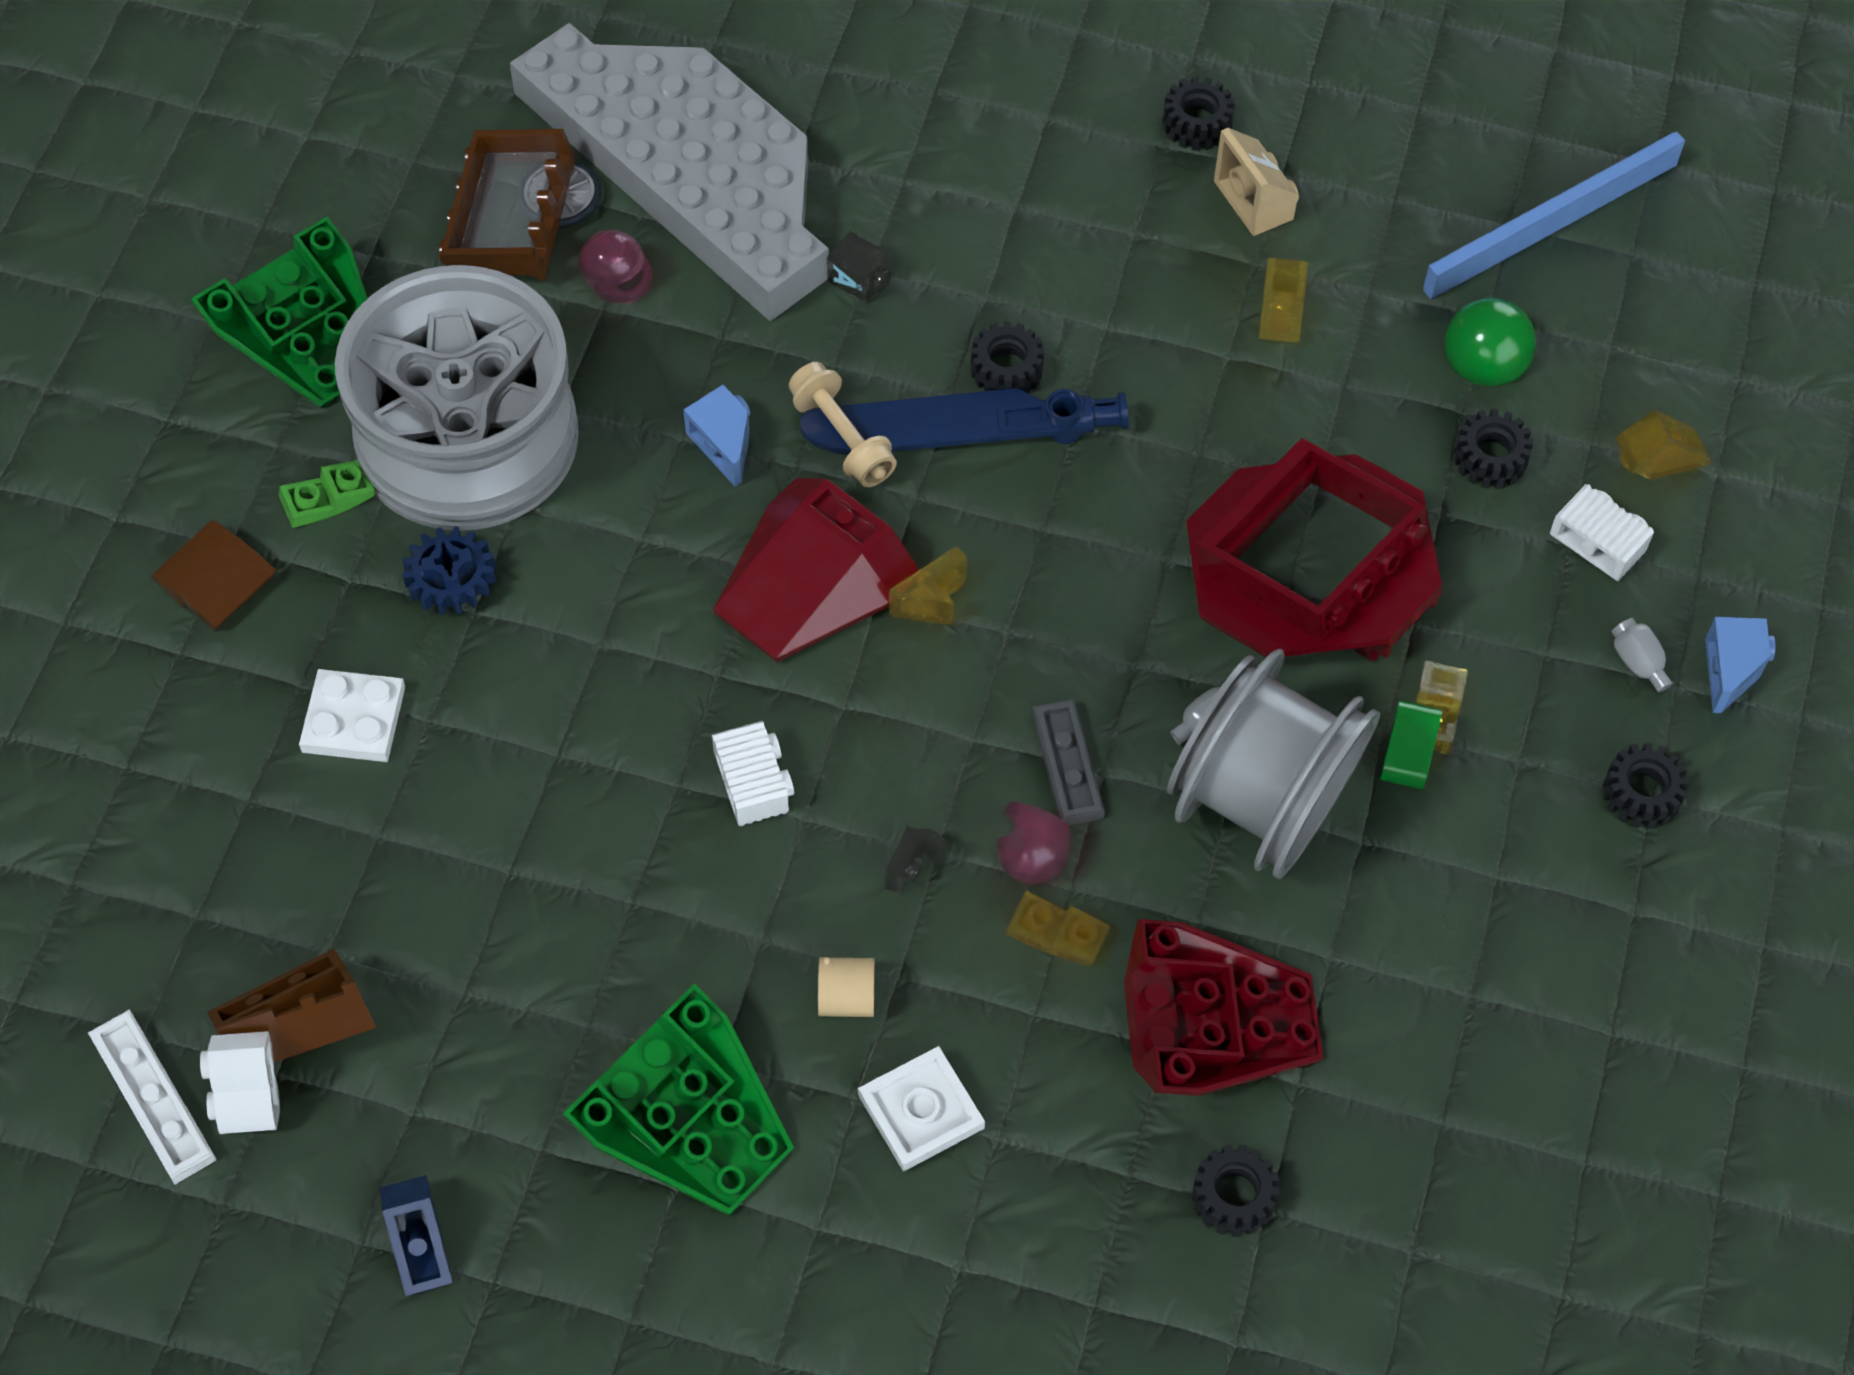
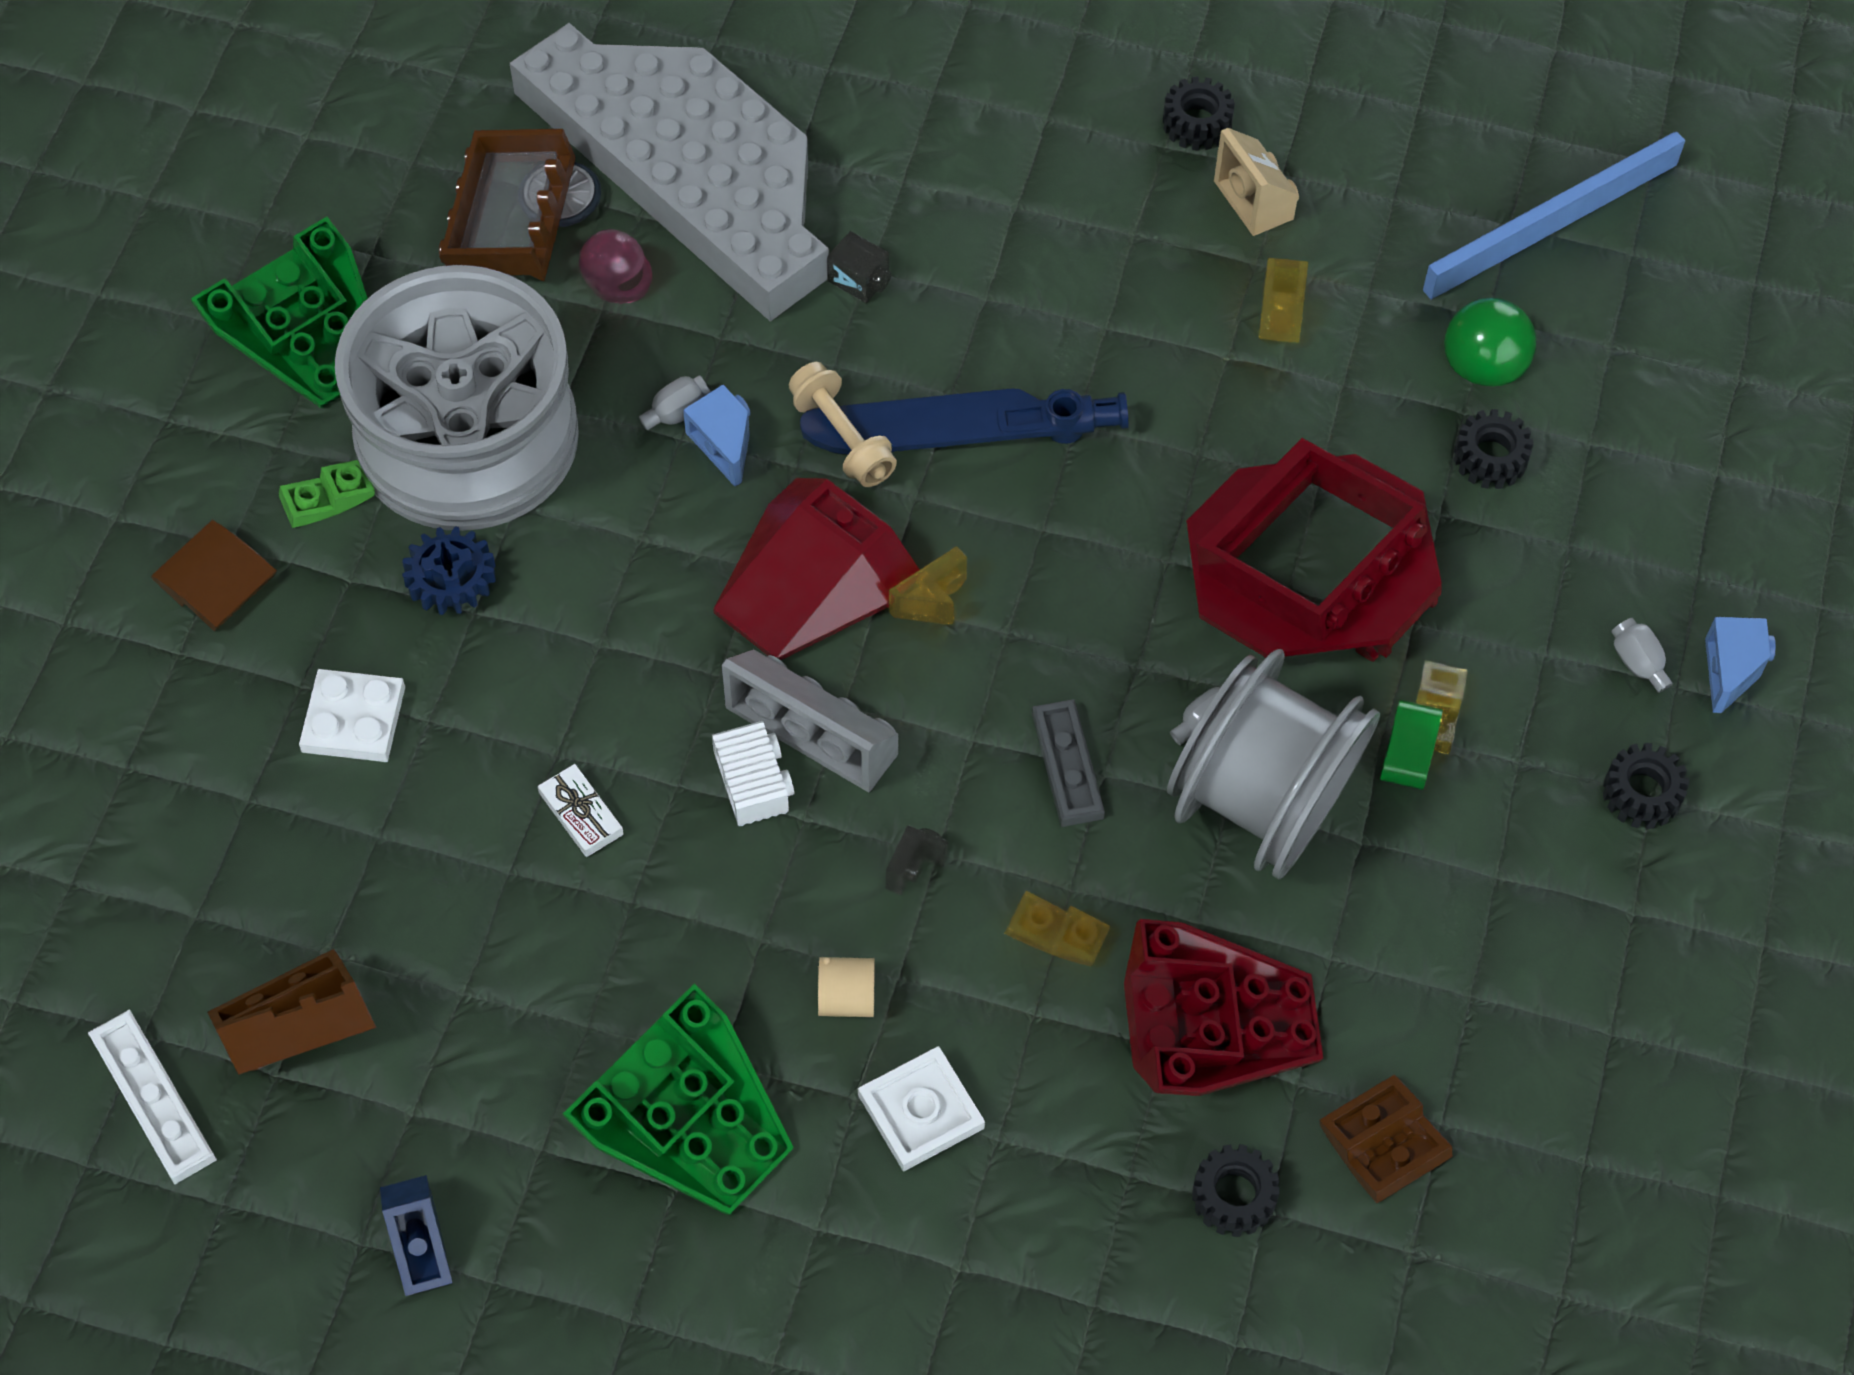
white brick [200,1031,280,1134] -> none
black tyre [971,321,1044,393] -> none
clear pink helmet [997,802,1071,885] -> none
white brick [1550,484,1654,581] -> none
clear yellow slope [1615,410,1712,480] -> none
none -> white tile [538,764,624,857]
none -> light grey plant [638,375,711,430]
none -> light grey slope [722,649,898,793]
none -> reddish brown slope [1319,1074,1453,1203]

